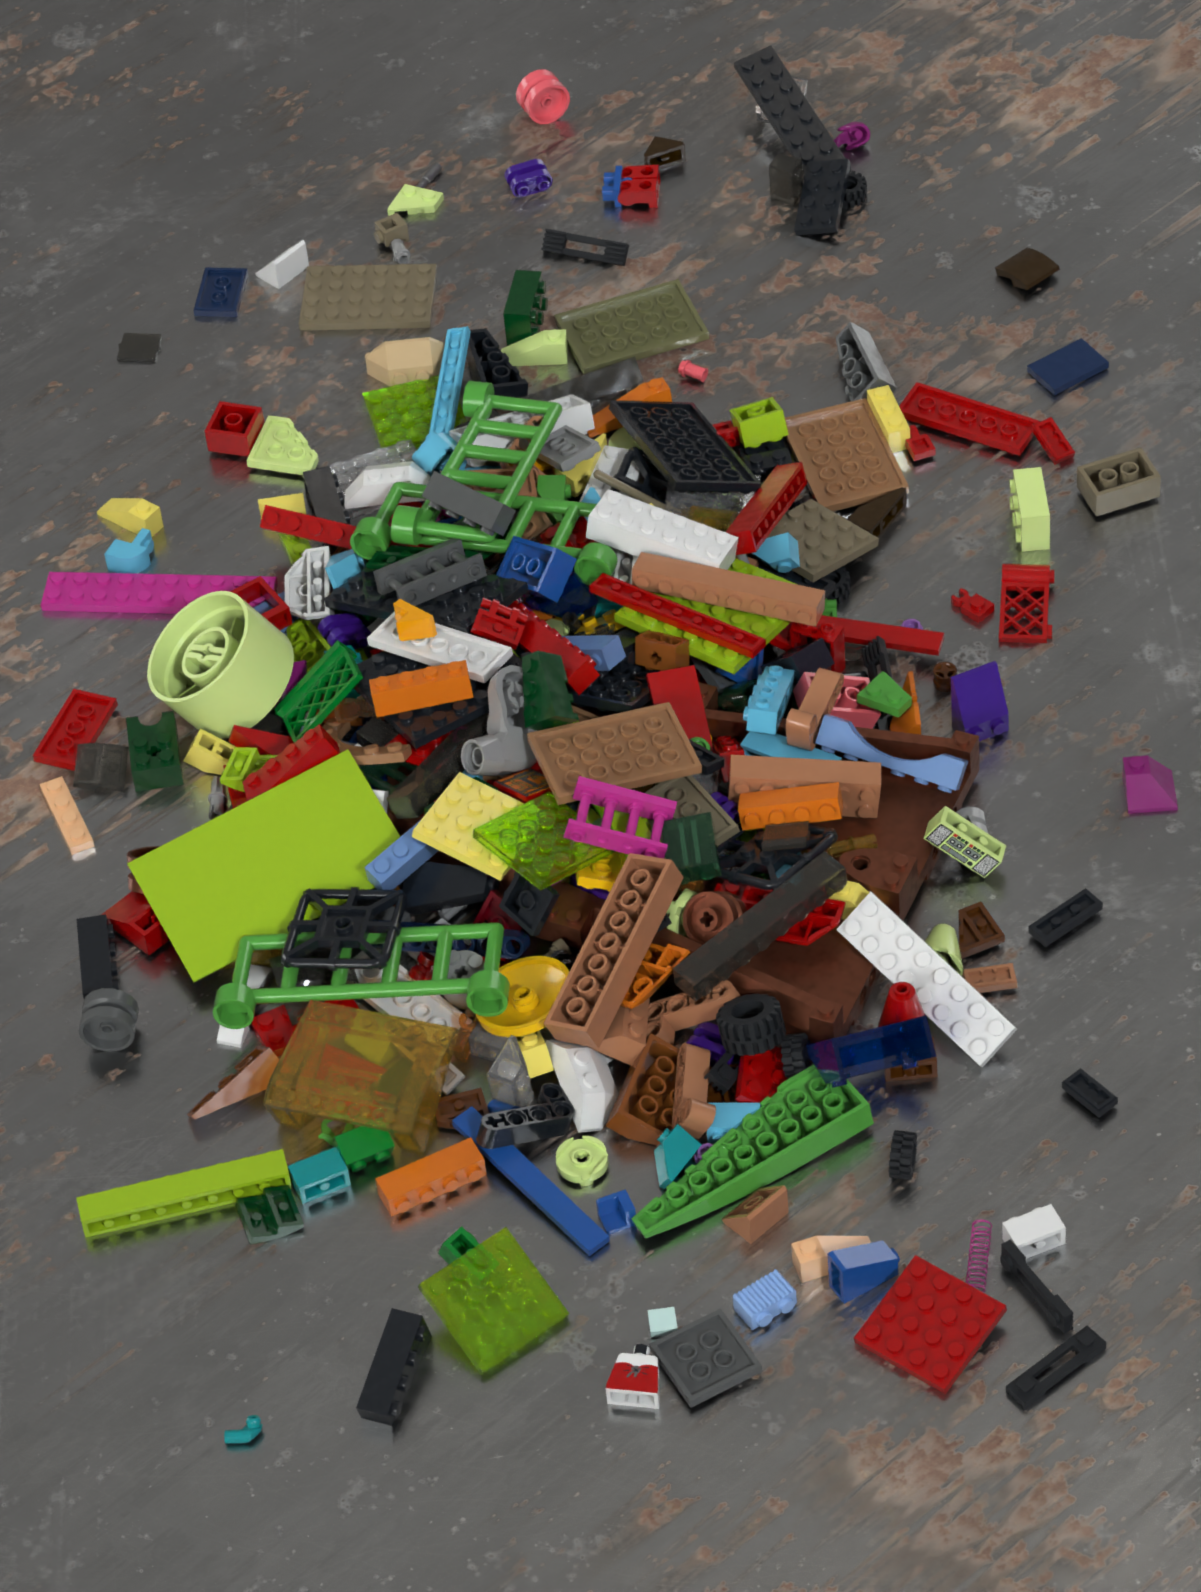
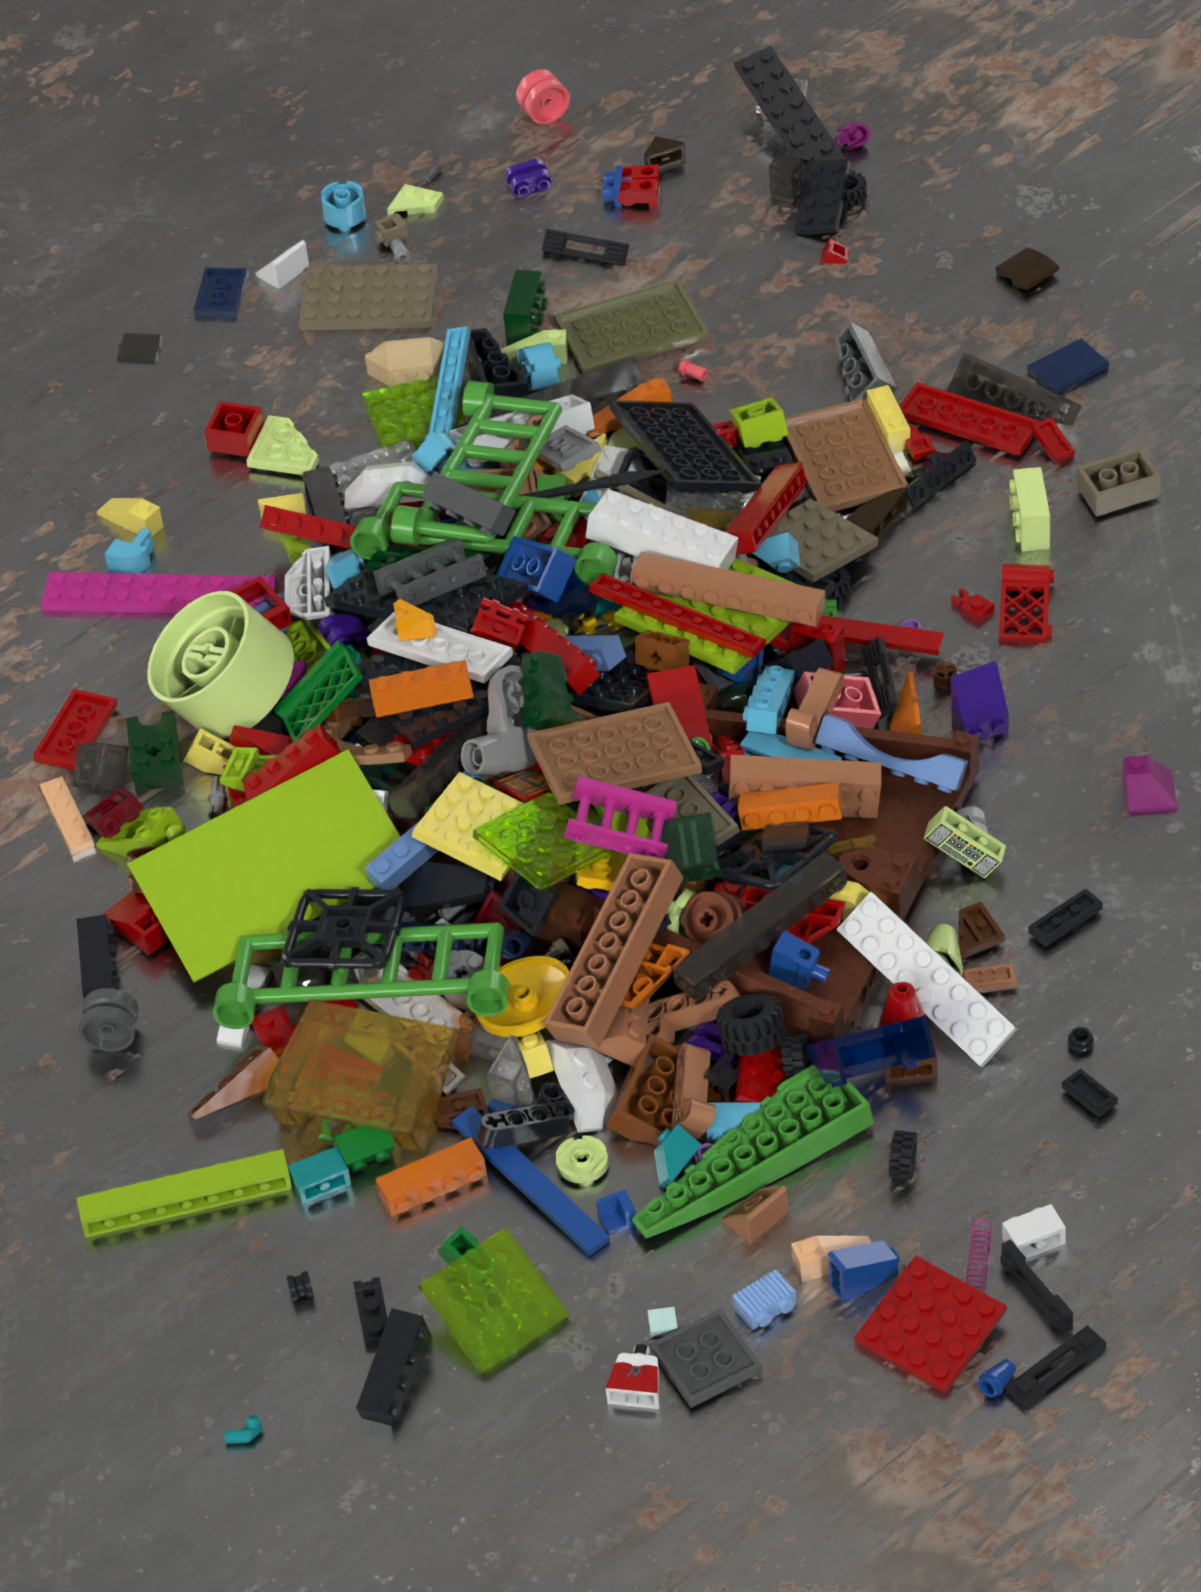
dark green slope [235,1185,304,1245] -> none
bright green wing [857,671,912,718] -> none
none -> dark red plate [82,787,144,839]
none -> lime slope [96,807,186,857]
none -> black wheel [286,1271,314,1302]
none -> medium azure brick [321,181,366,231]
none -> black plate [353,1277,388,1348]
none -> medium azure brick [517,342,561,392]
none -> black piece [521,470,662,498]
none -> blue torso [769,931,831,989]
none -> red slope [821,239,849,264]
none -> black bracket [904,441,976,508]
none -> clear smoke wedge [947,352,1082,426]
none -> blue cone [978,1359,1016,1397]
none -> black plate [1068,1027,1094,1052]

